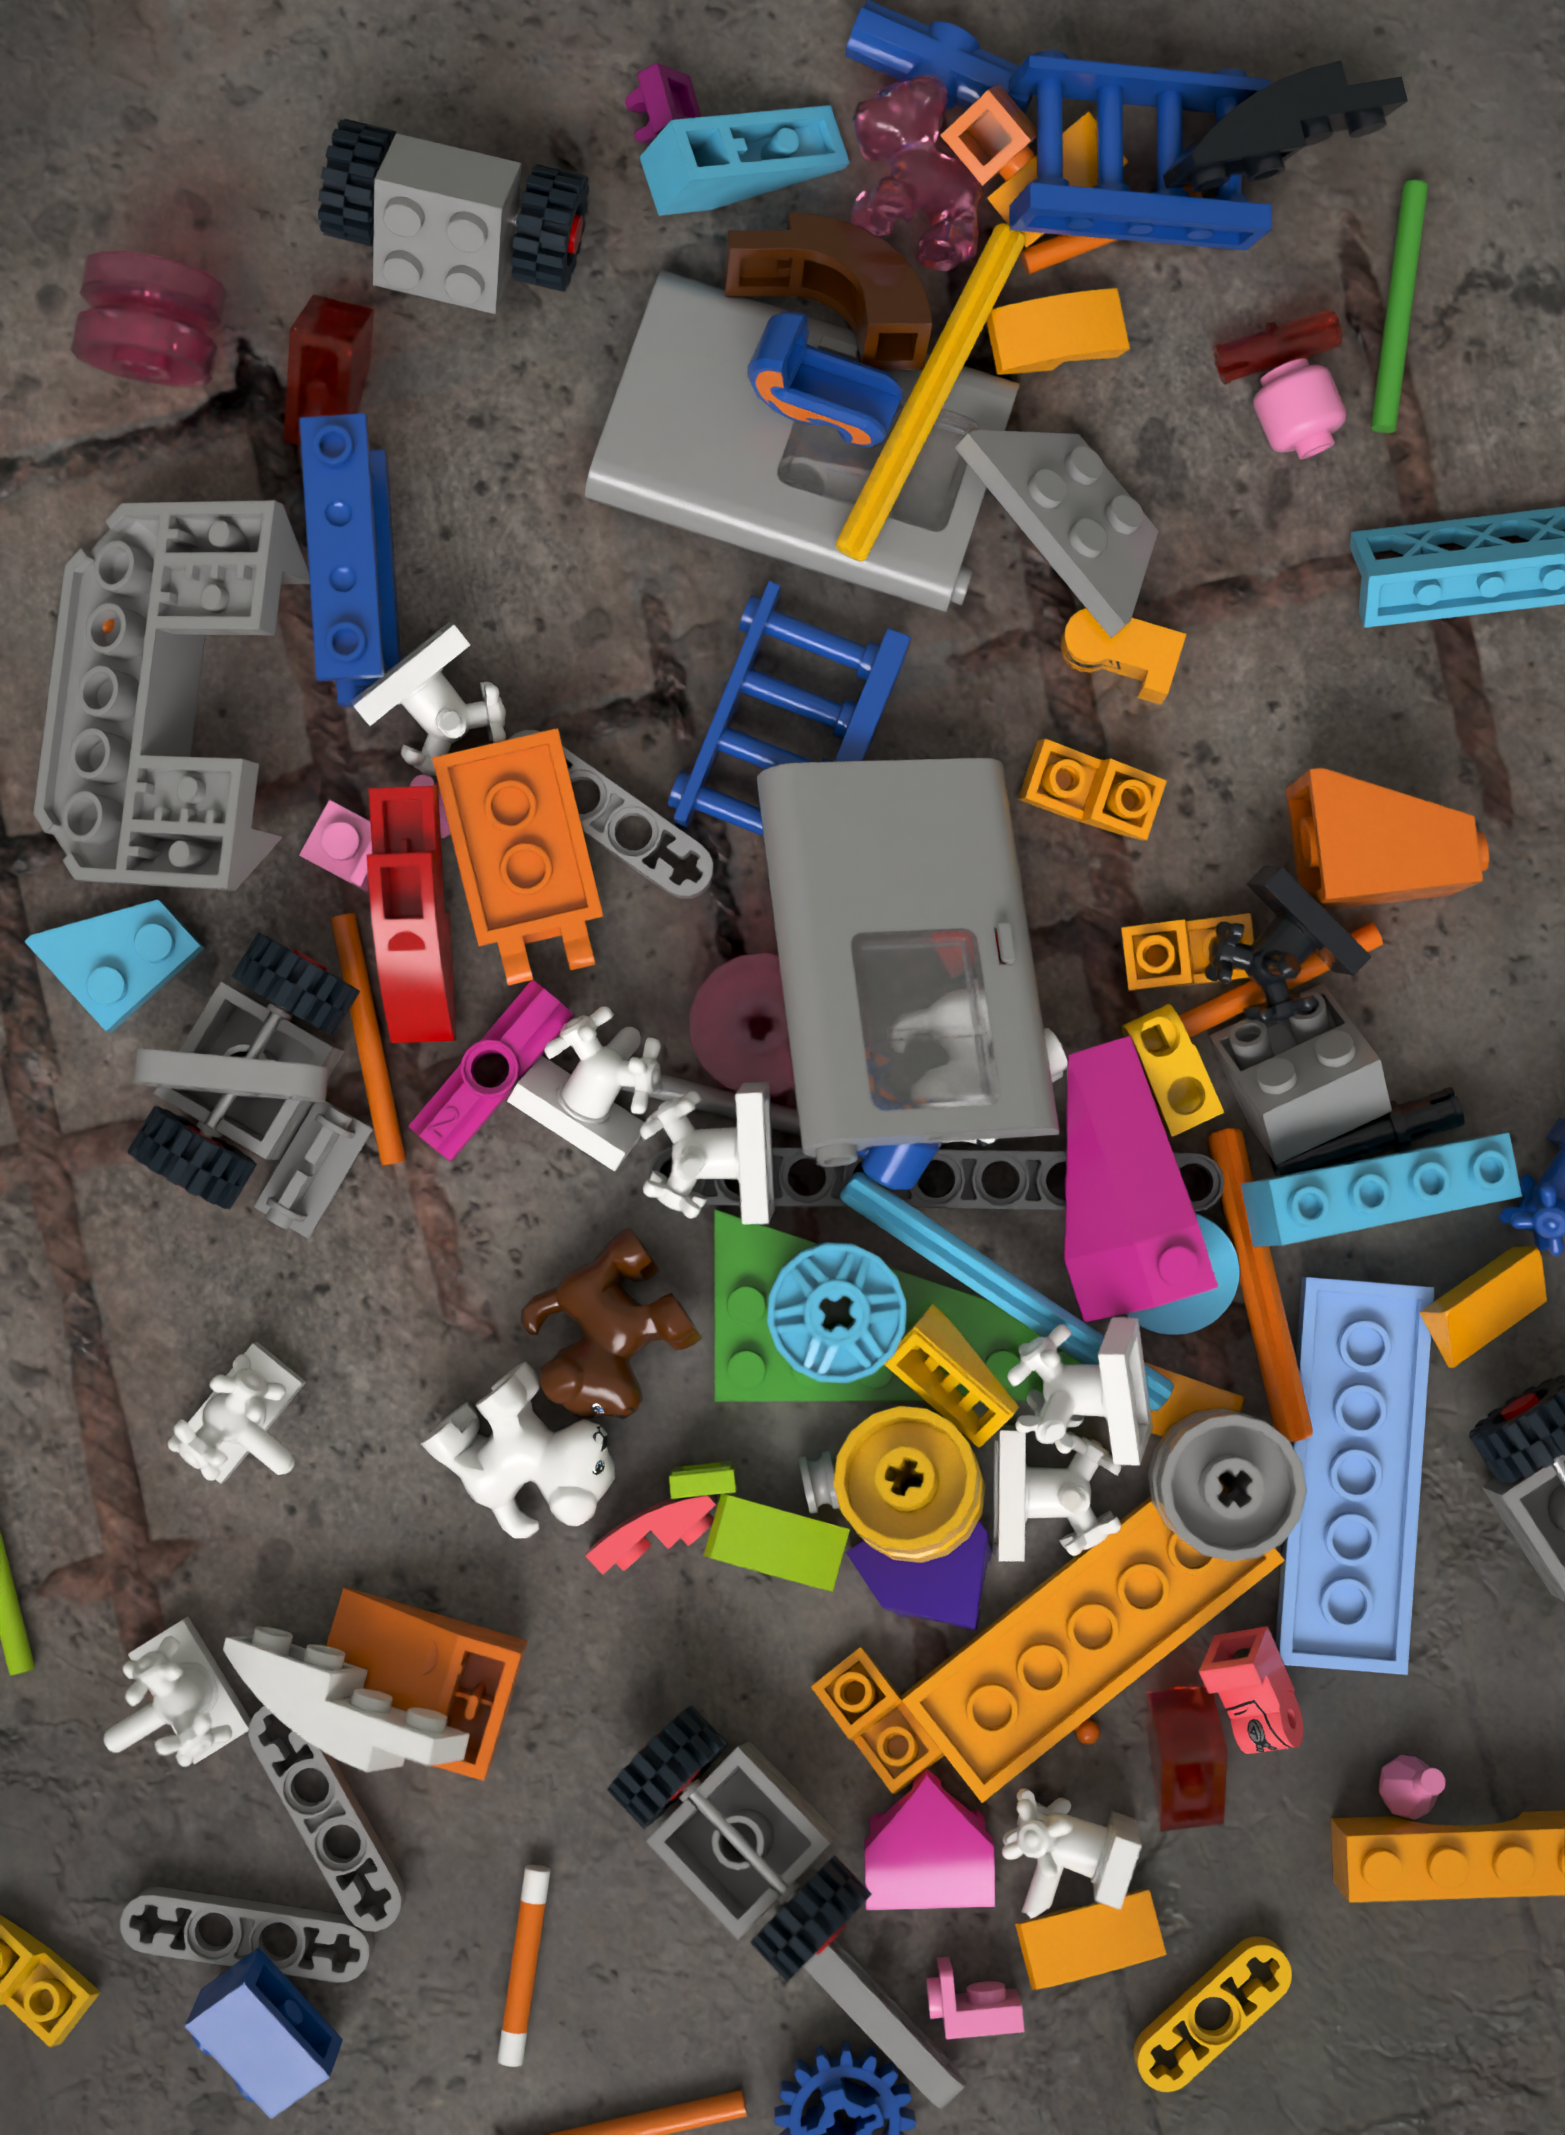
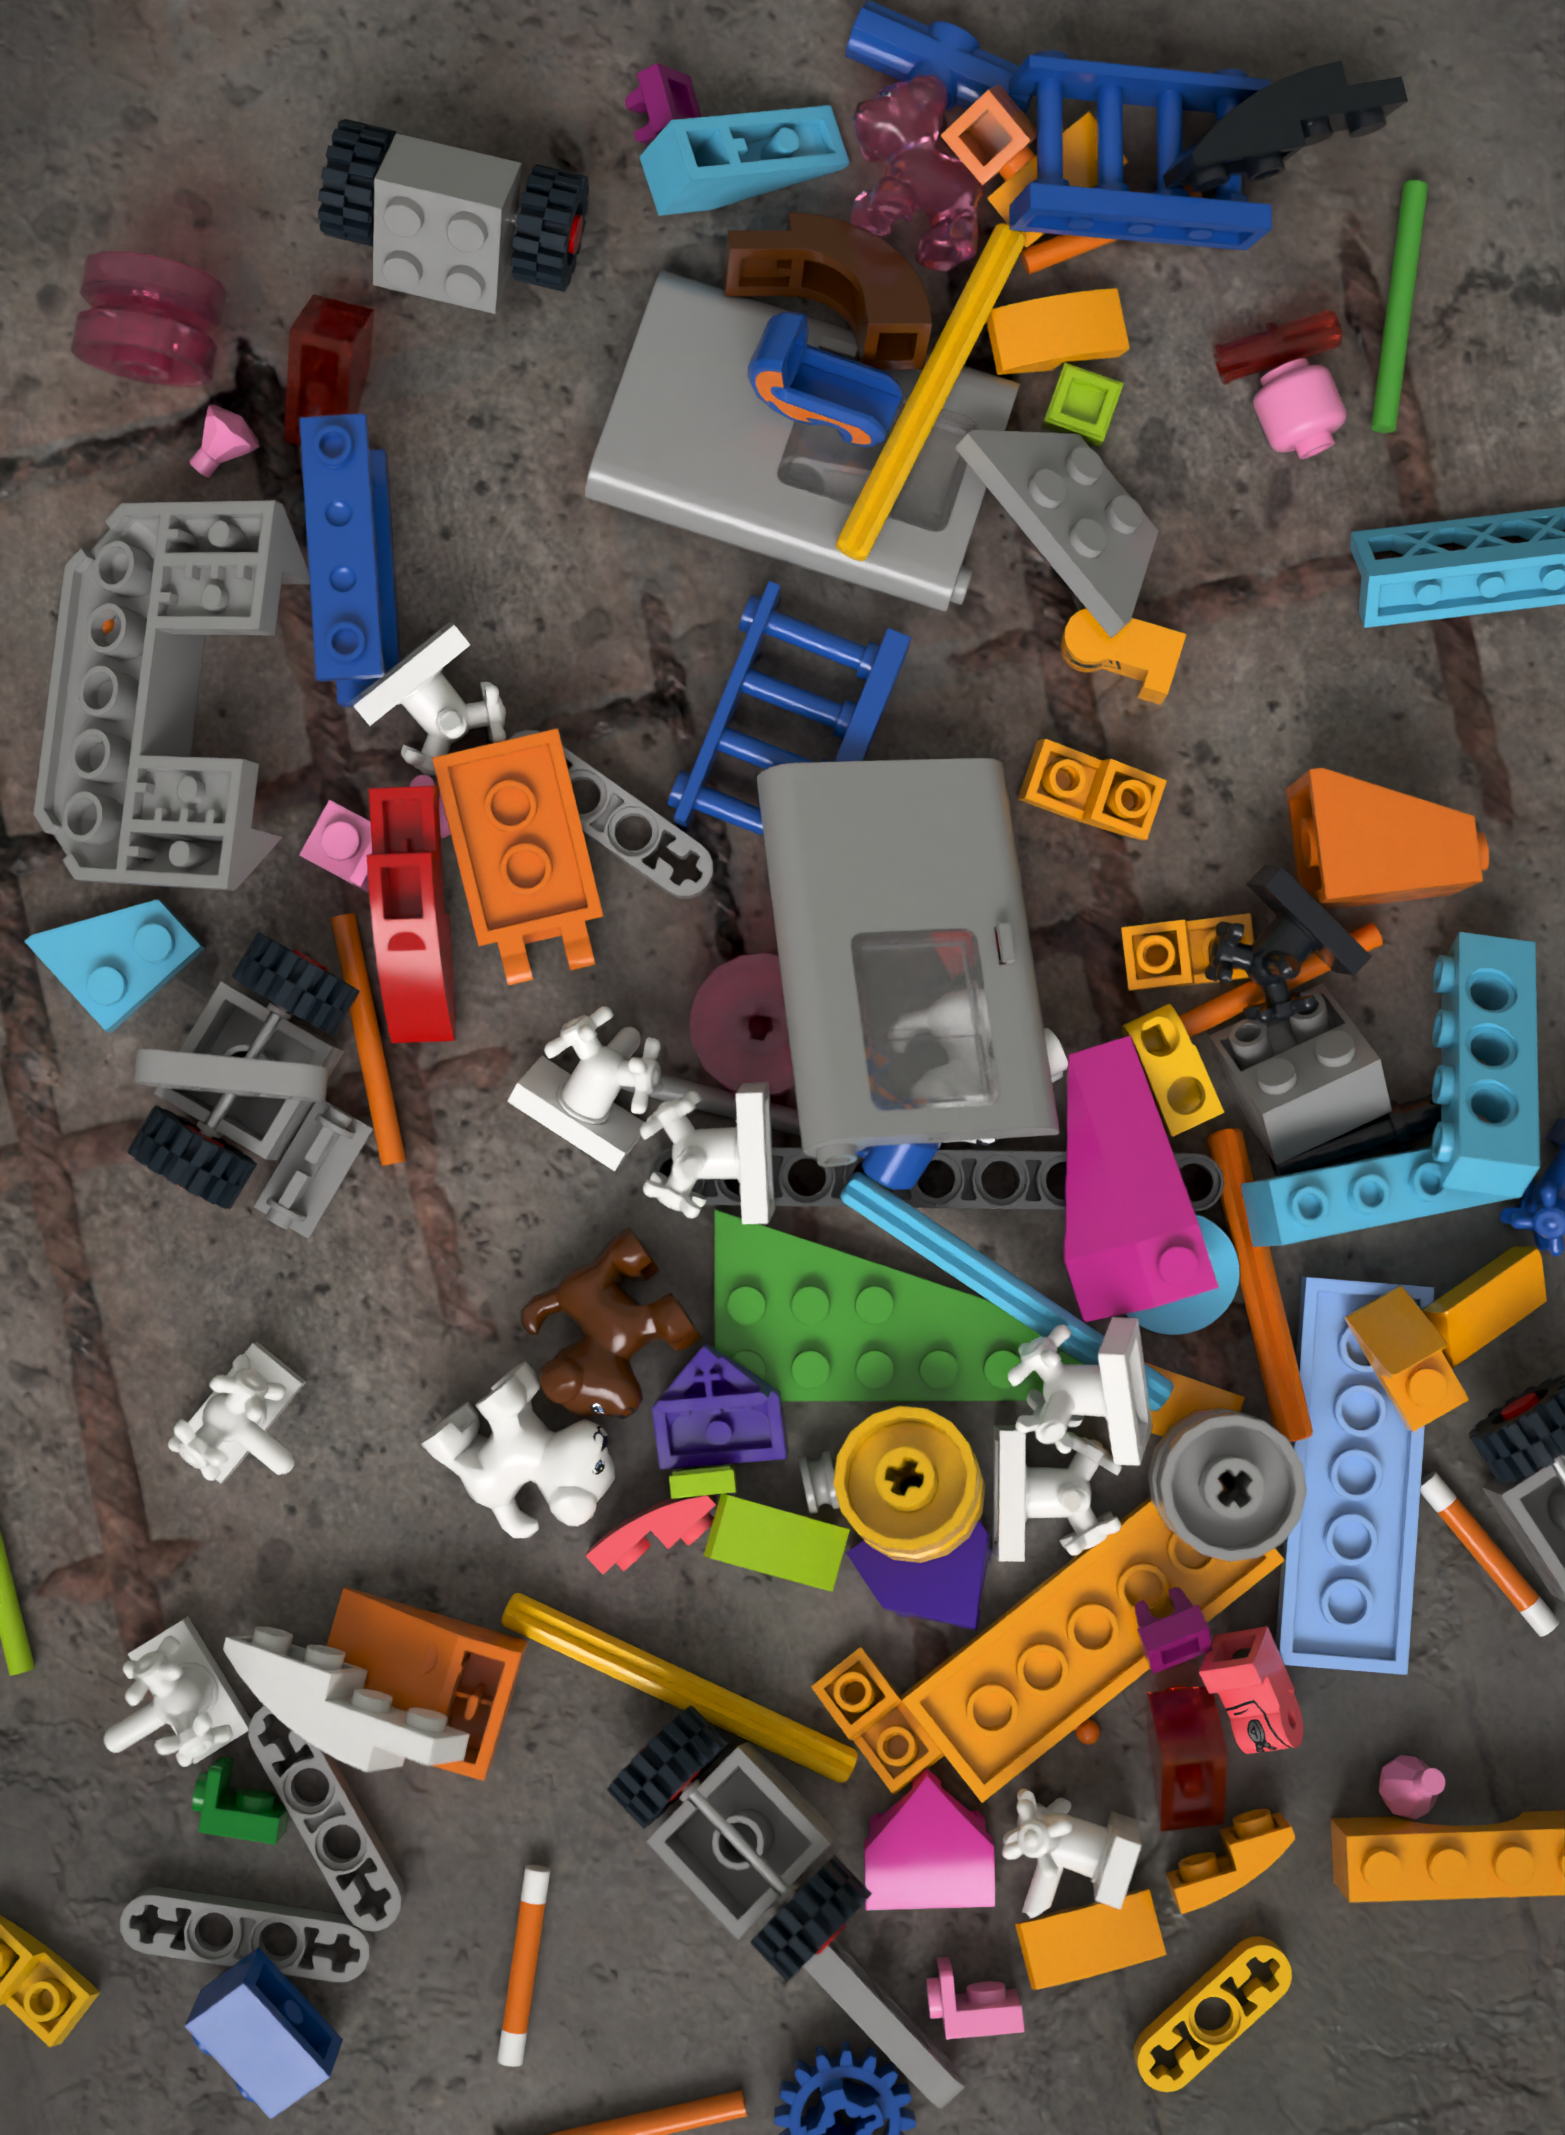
dark pink piece [408,980,575,1162] -> none
medium azure wheel [767,1242,906,1383] -> none
yellow slope [884,1304,1019,1448] -> none
none -> bright pink rock [189,405,260,478]
none -> green bracket [192,1756,290,1845]
none -> yellow axle [501,1593,858,1783]
none -> dark purple slope [652,1343,789,1469]
none -> lime tile [1042,363,1124,448]
none -> magenta tile [1135,1587,1213,1674]
none -> light orange slope [1165,1809,1295,1914]
none -> light orange slope [1344,1286,1469,1432]
none -> orange bar [1420,1471,1560,1637]
none -> medium azure brick [1432,932,1540,1198]

